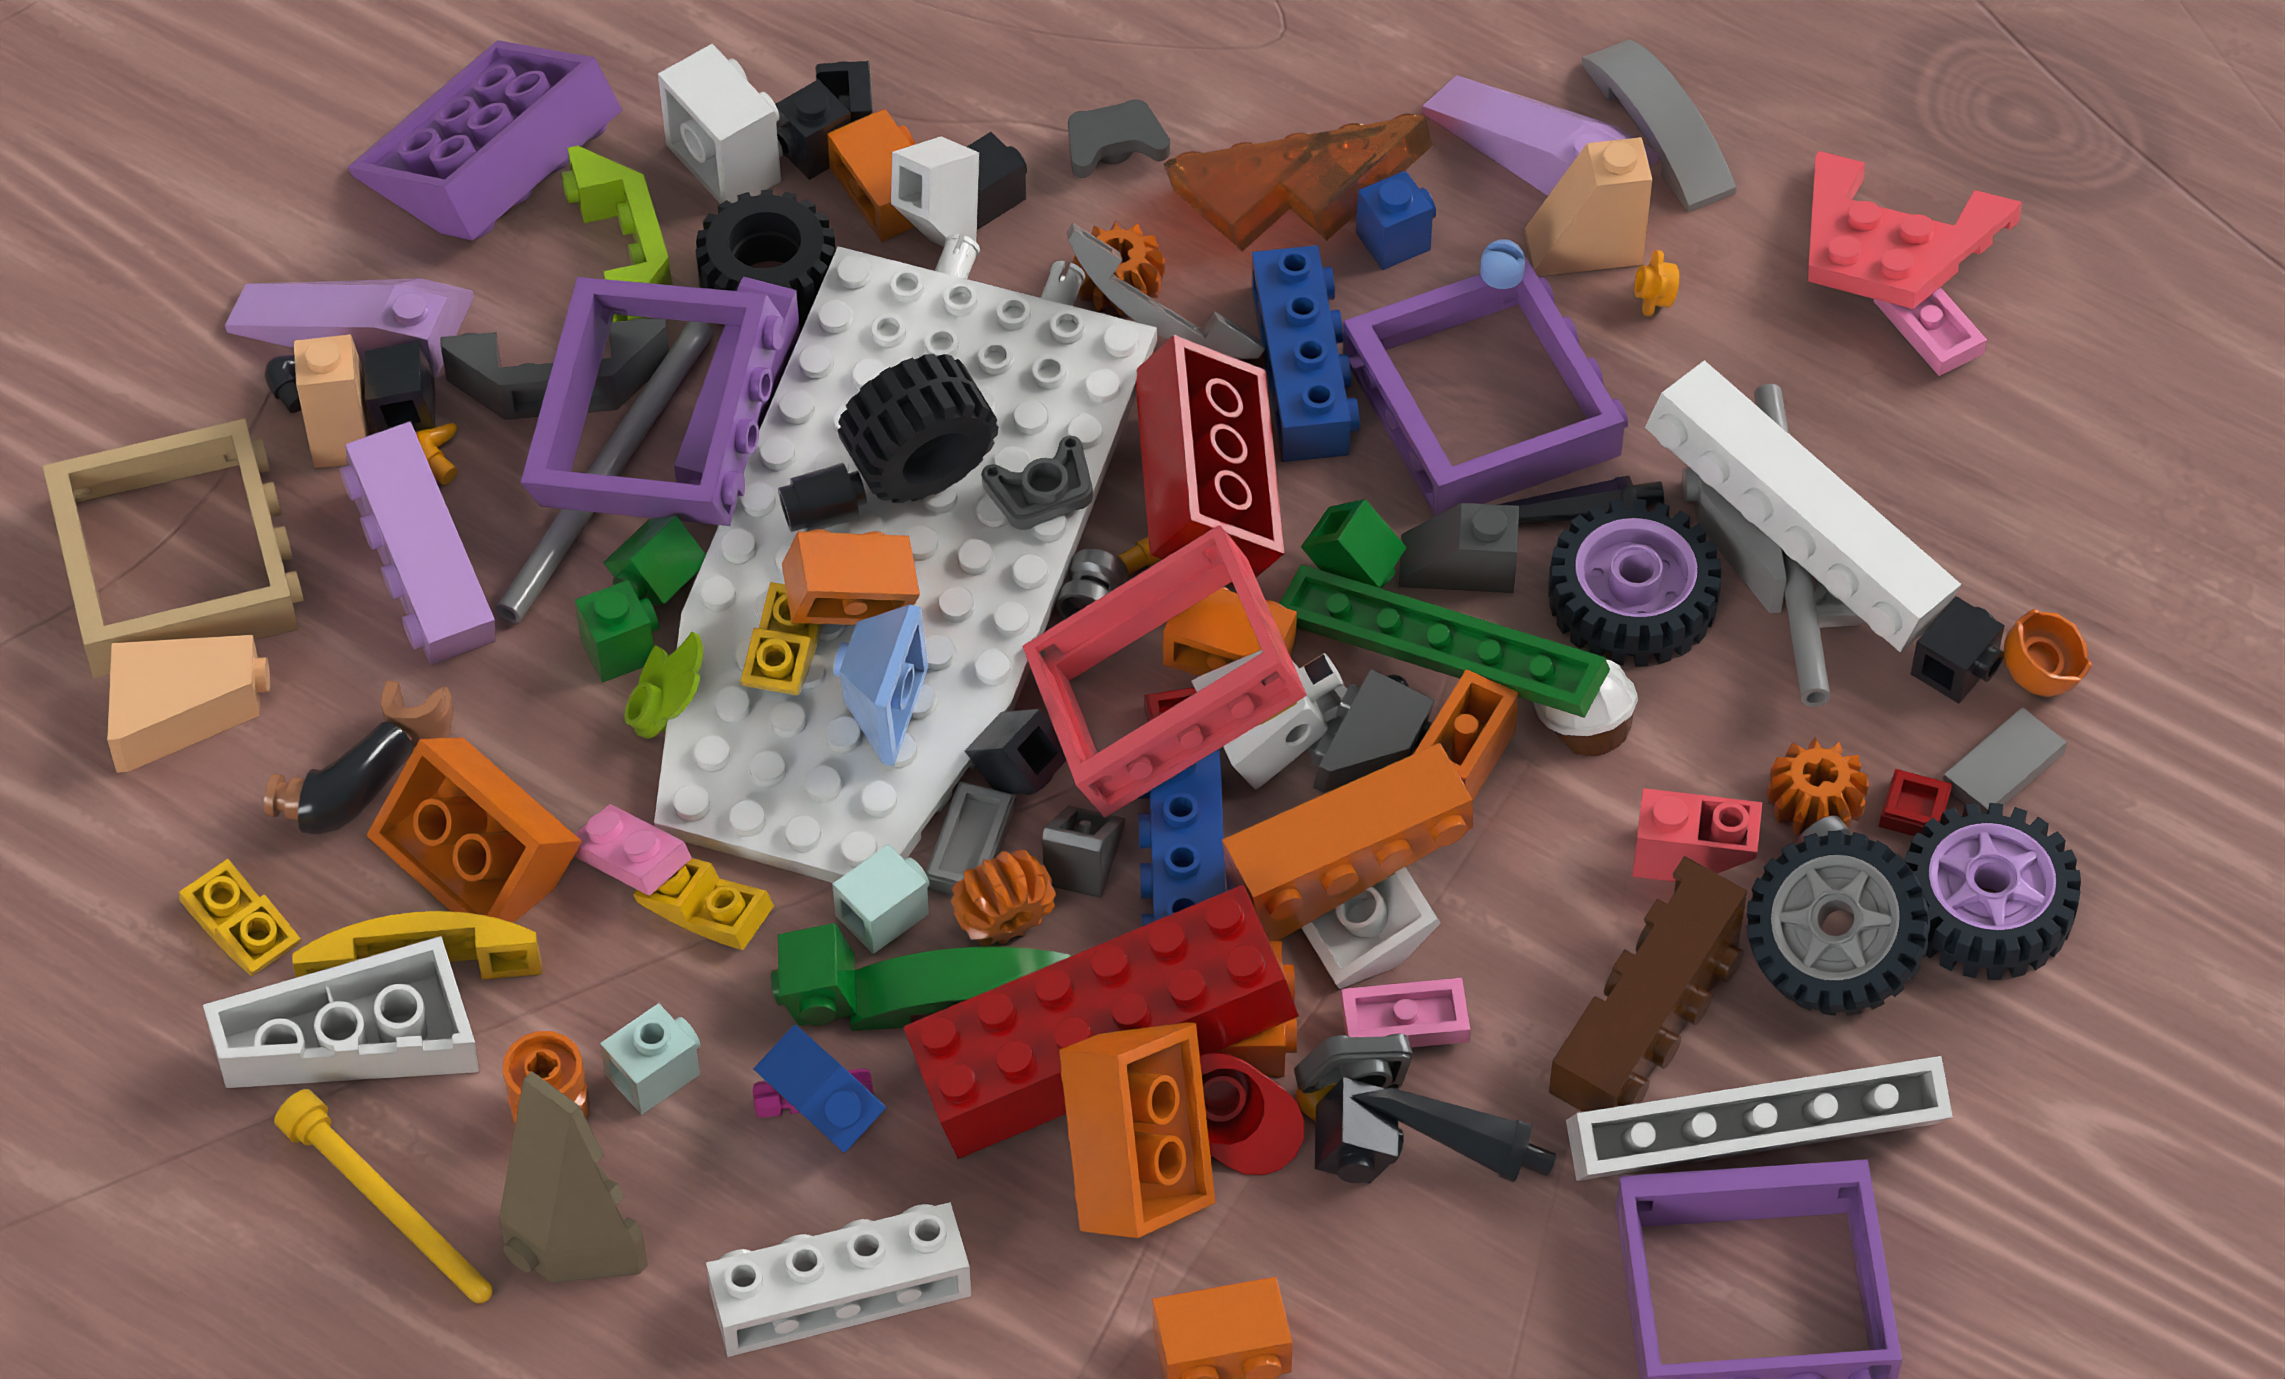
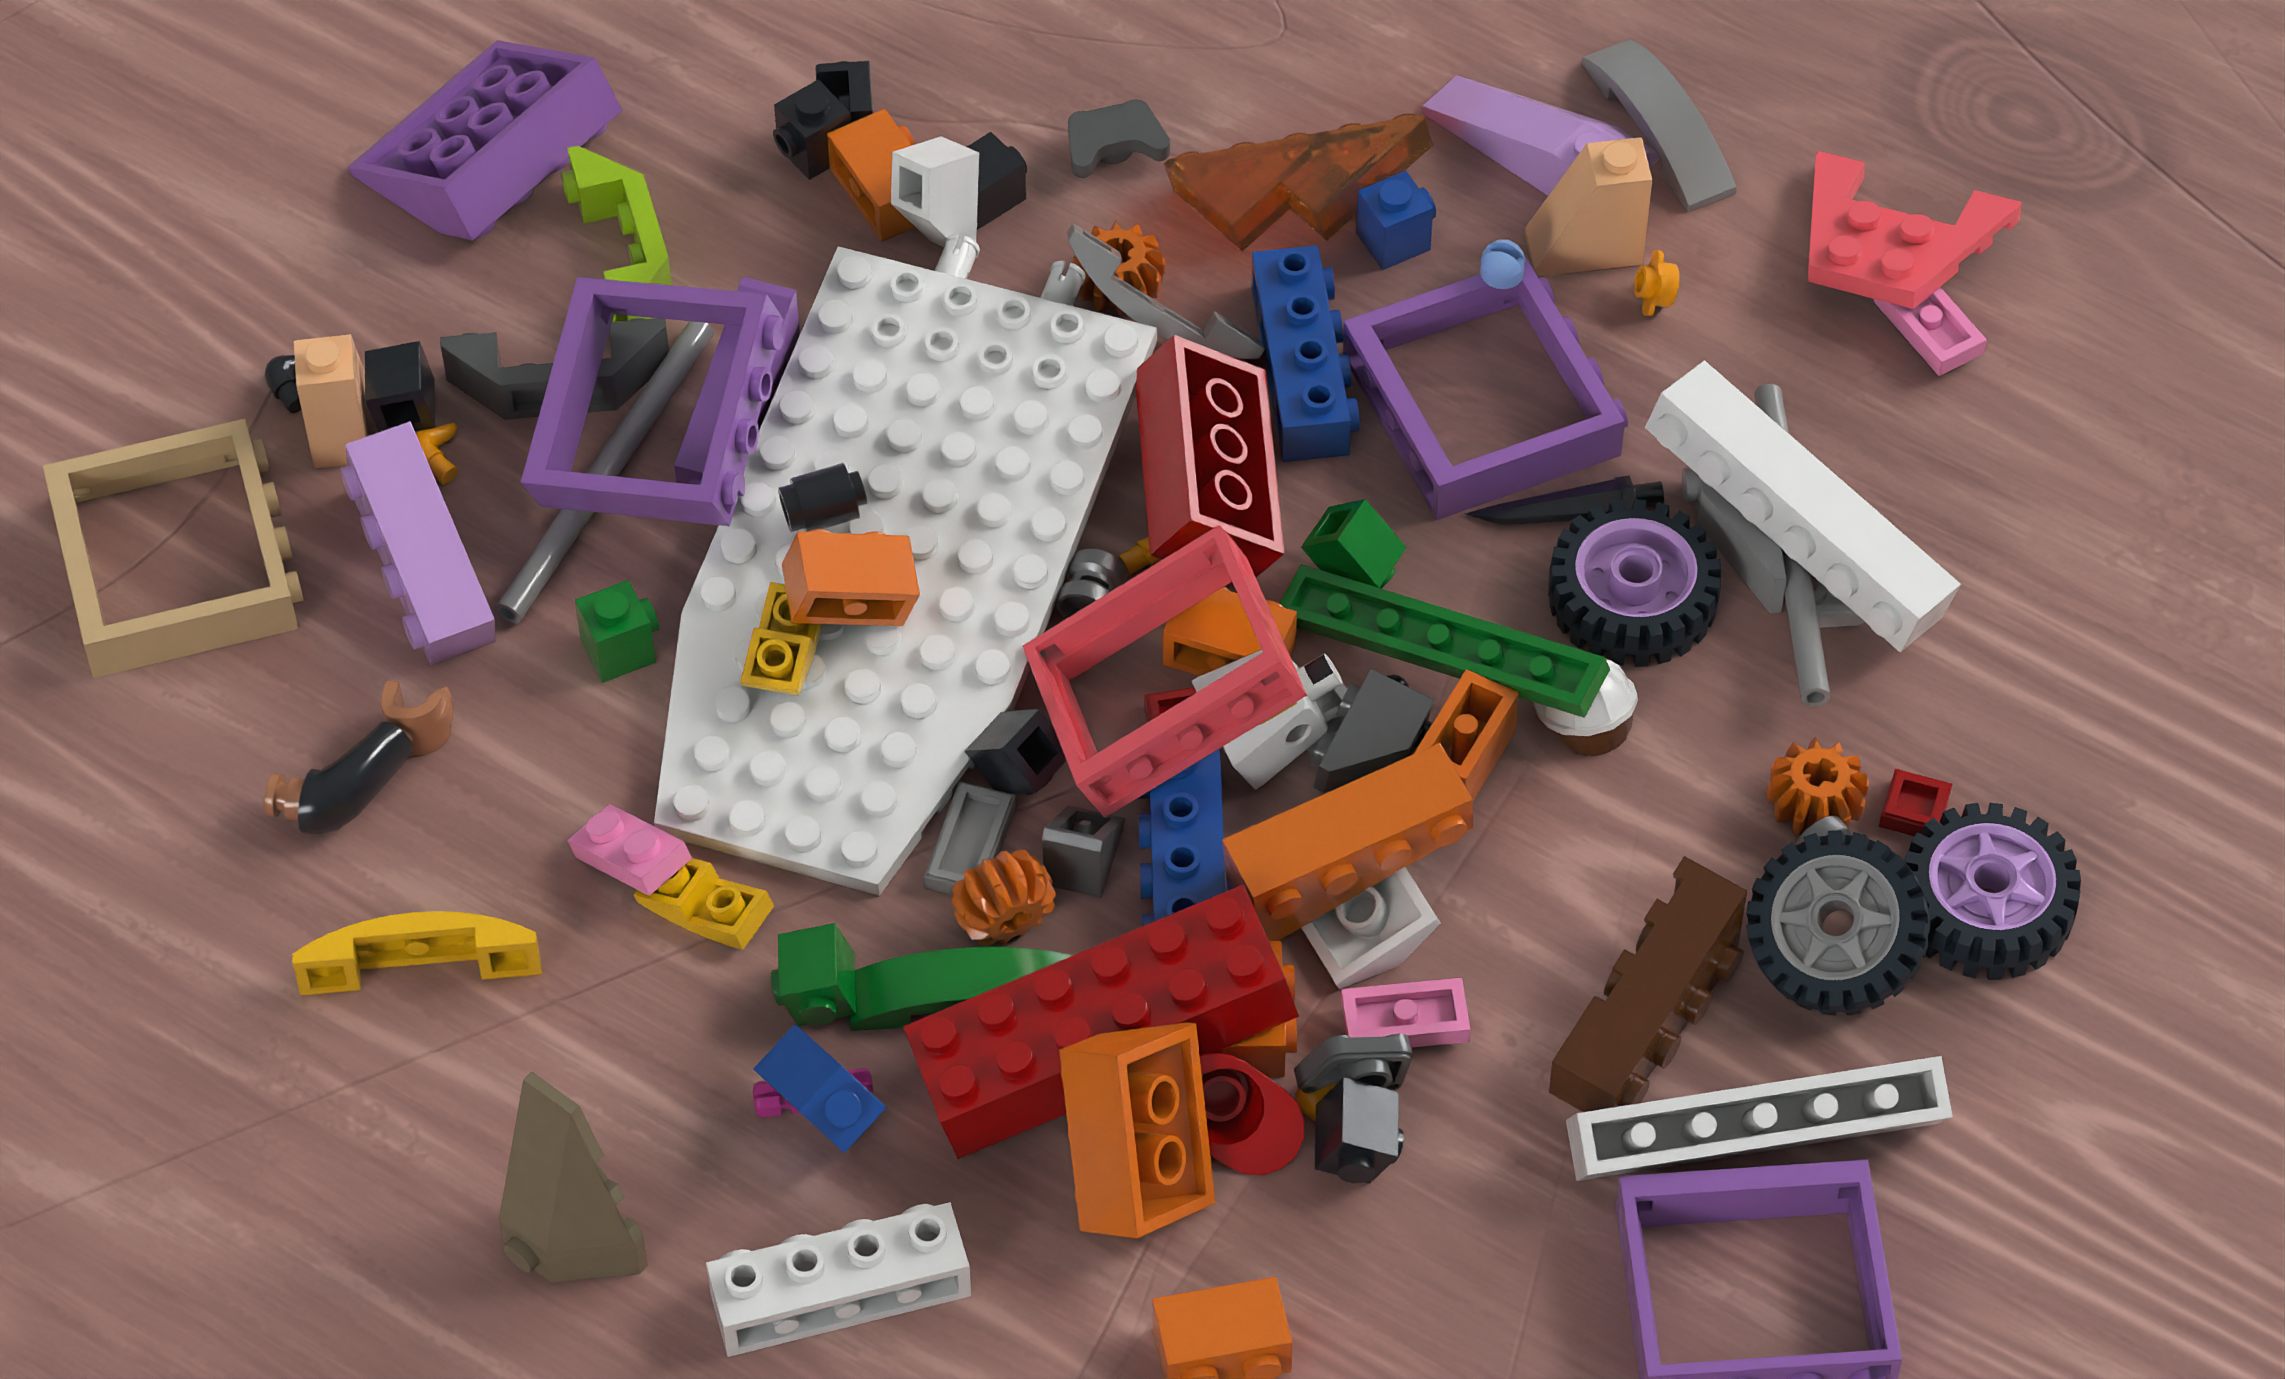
light nougat slope [107,635,270,773] -> none
yellow slope [179,858,301,977] -> none
white wedge [203,936,479,1088] -> none
lavender wedge [225,278,474,380] -> none
yellow piece [274,1089,492,1304] -> none
orange slope [366,737,582,923] -> none
orange wheel [502,1031,590,1125] -> none
light aqua brick [600,1003,701,1115] -> none
green brick [603,515,706,605] -> none
lime plate [624,631,704,739] -> none
white brick [658,44,783,204] -> none
black tyre [695,190,836,333] -> none
light aqua brick [832,844,930,954] -> none
light blue slope [834,604,928,766] -> none
black tyre [838,354,999,503] -> none
dark grey piece [981,435,1093,530] -> none
black bar [1350,1088,1556,1182] -> none
dark grey slope [1399,503,1519,593] -> none
coral slope [1632,788,1762,882] -> none
black brick [1910,596,2005,704] -> none
light grey tile [1943,707,2067,814] -> none
orange hair [2004,609,2092,697] -> none

